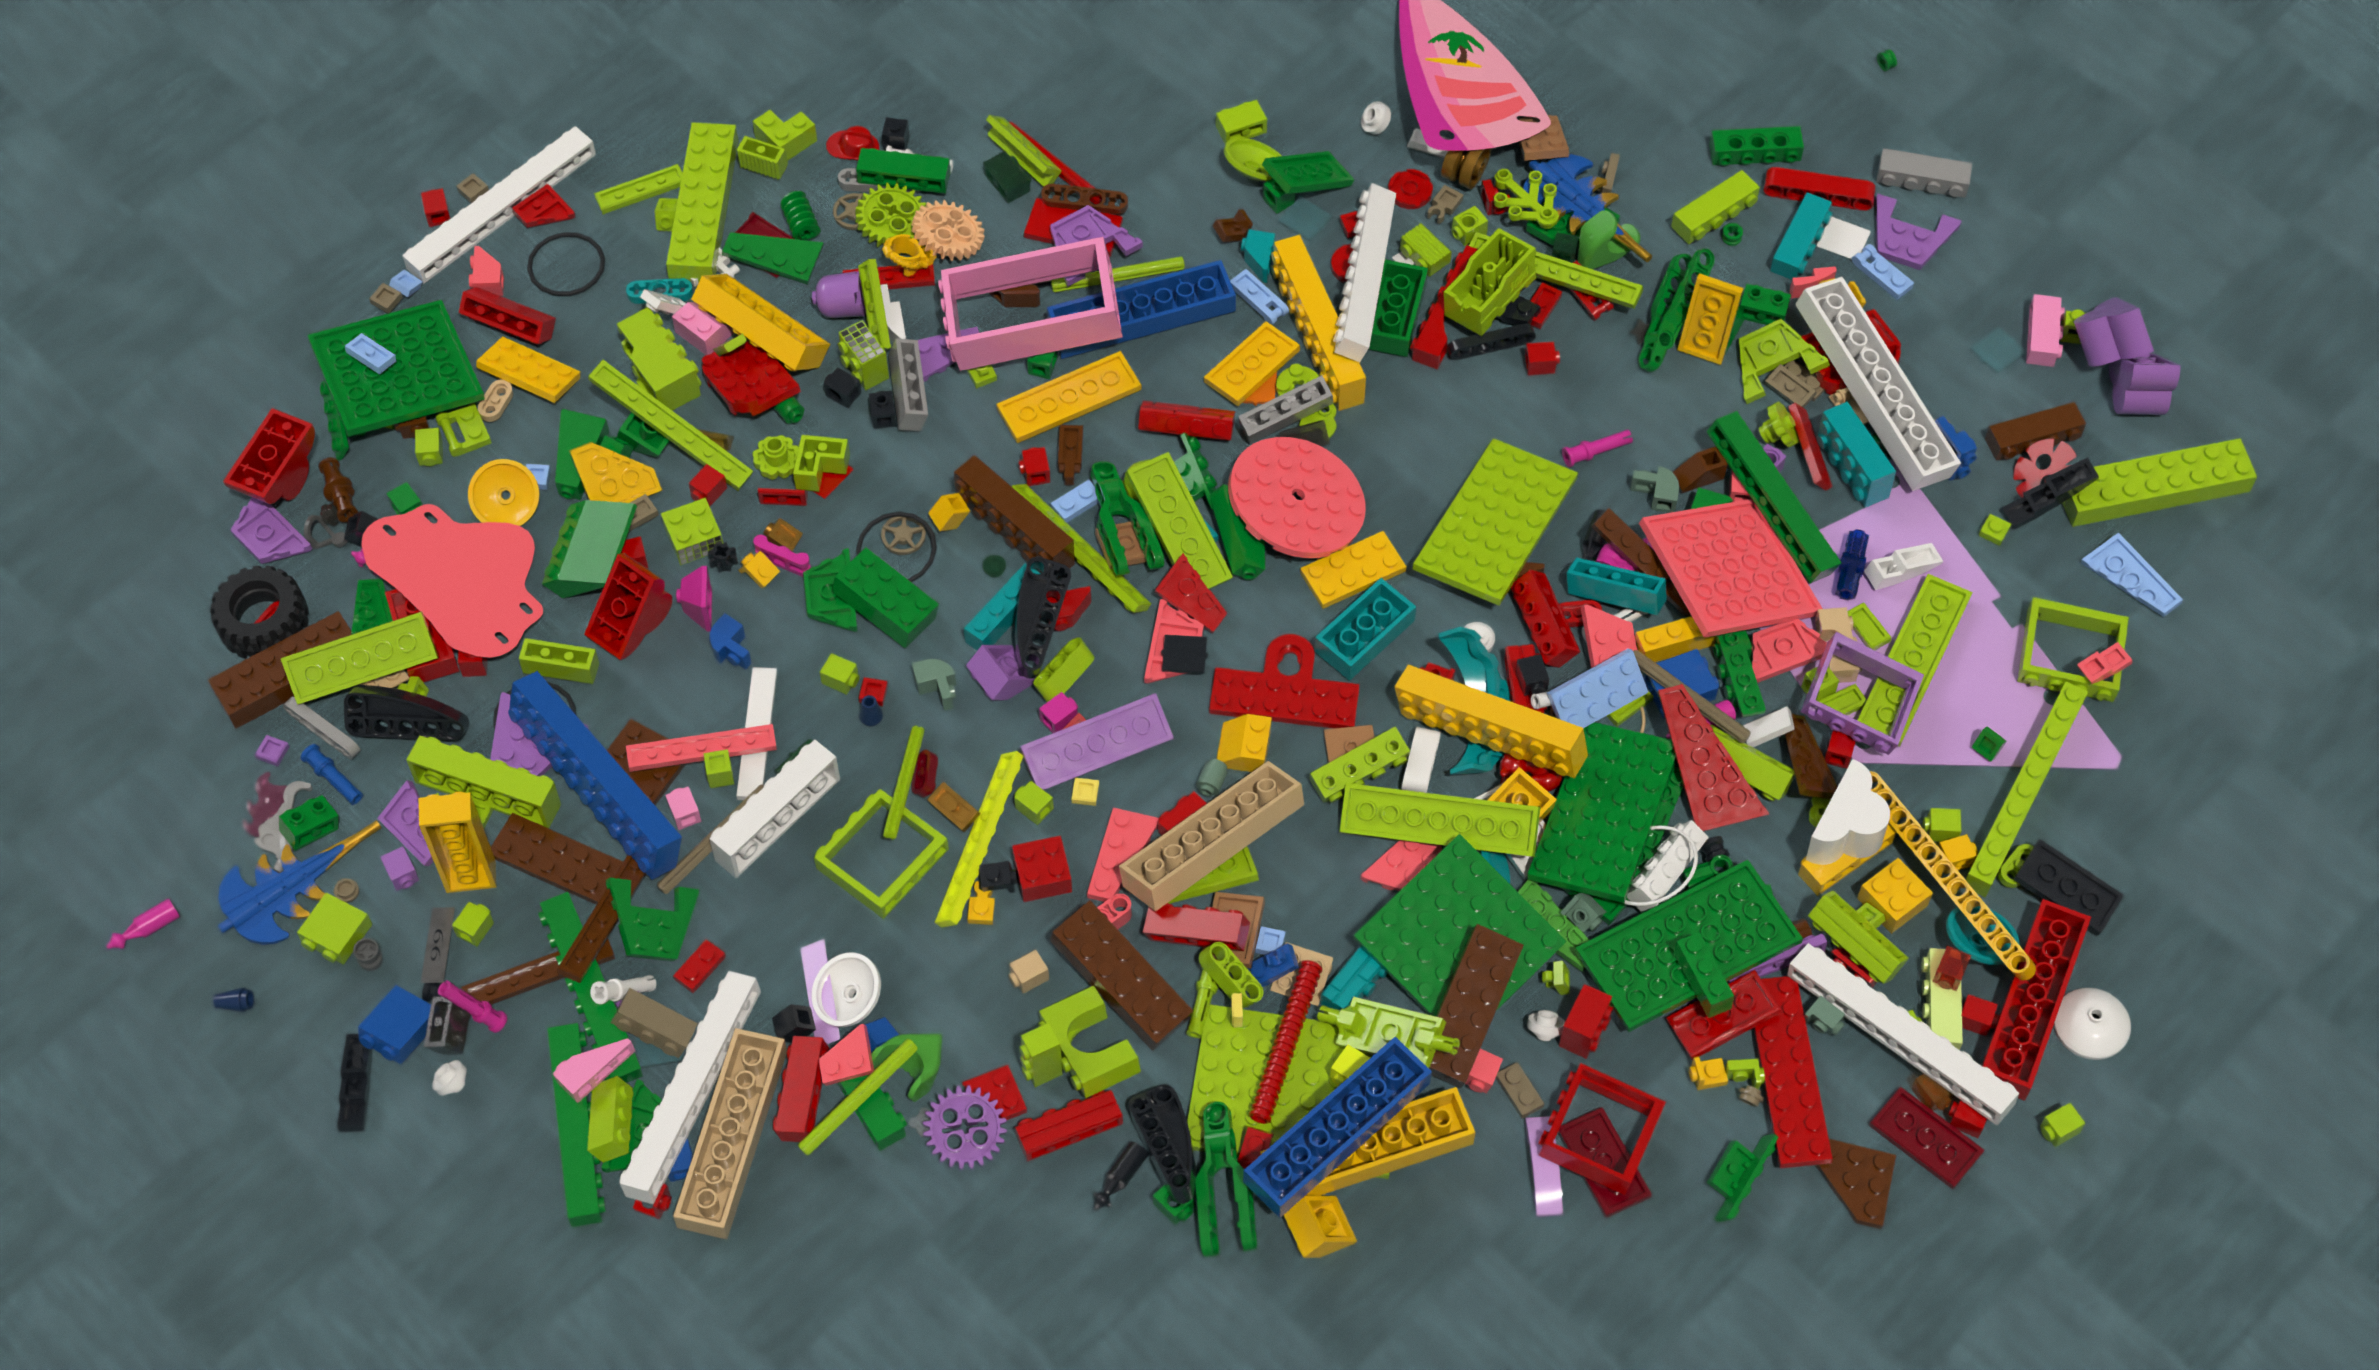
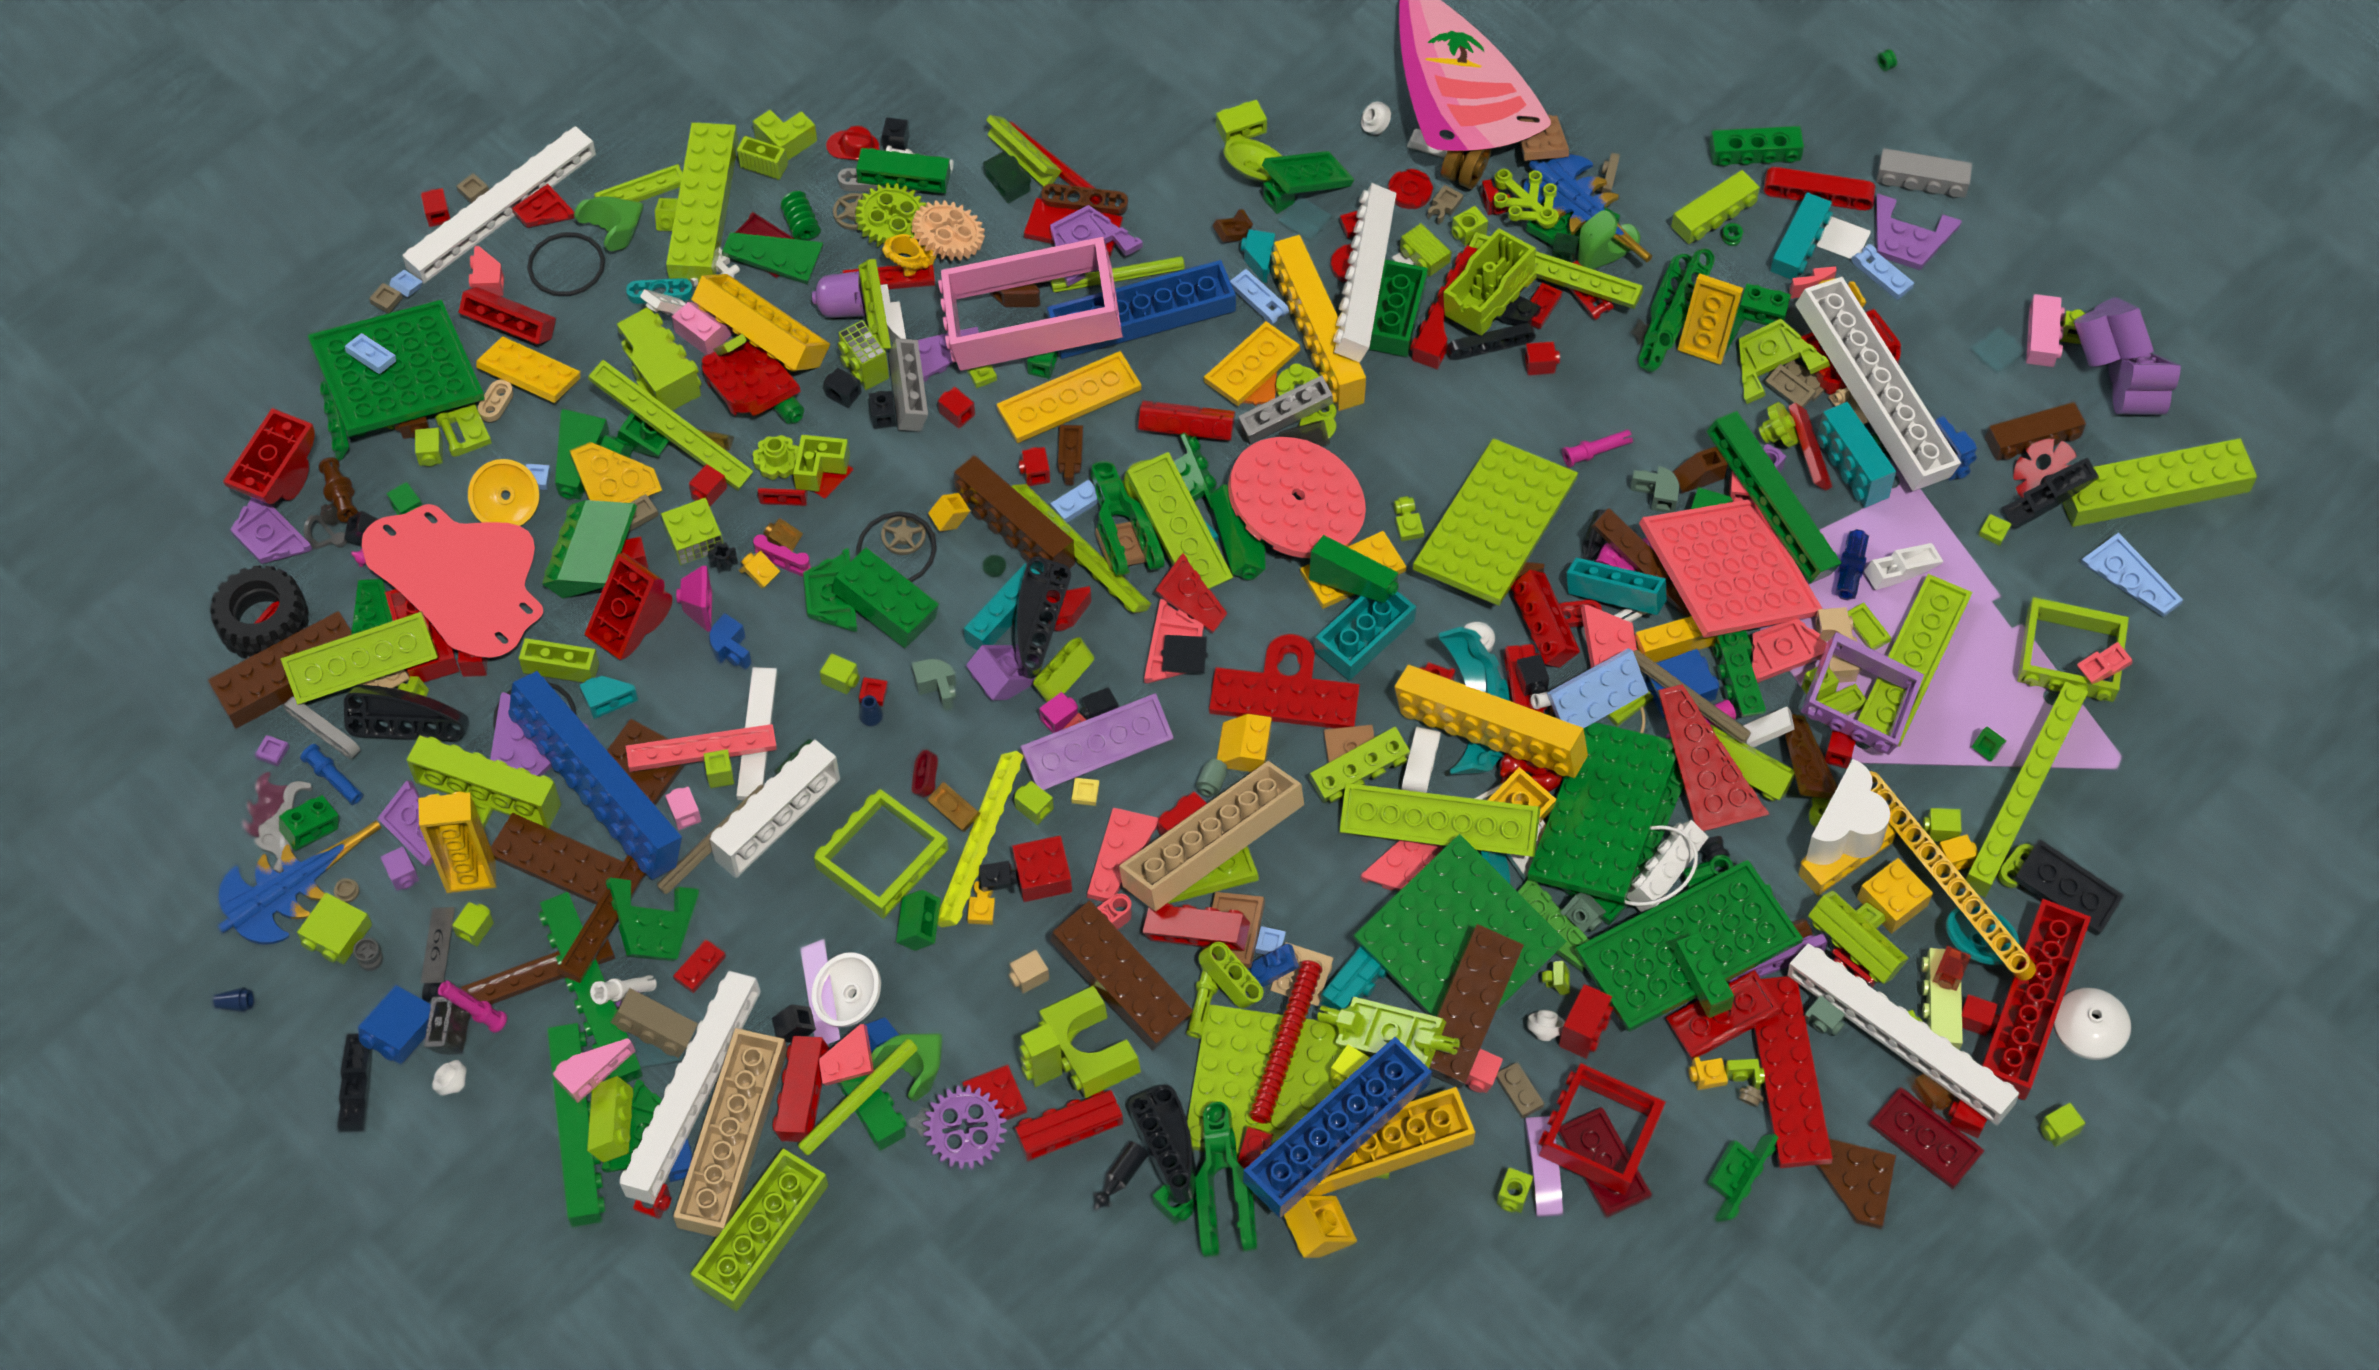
dark pink wheel [106,898,180,949] -> none
lime axle [883,725,925,840] -> none
light yellow tile [1231,993,1243,1027] -> none
none -> bright green animal [574,196,644,251]
none -> teal slope [579,676,639,719]
none -> lime brick [690,1148,828,1312]
none -> green brick [896,889,941,951]
none -> red brick [938,386,975,429]
none -> black brick [1081,687,1119,720]
none -> green slope [1309,535,1399,603]
none -> lime plate [1394,496,1424,542]
none -> lime brick [1497,1168,1533,1213]

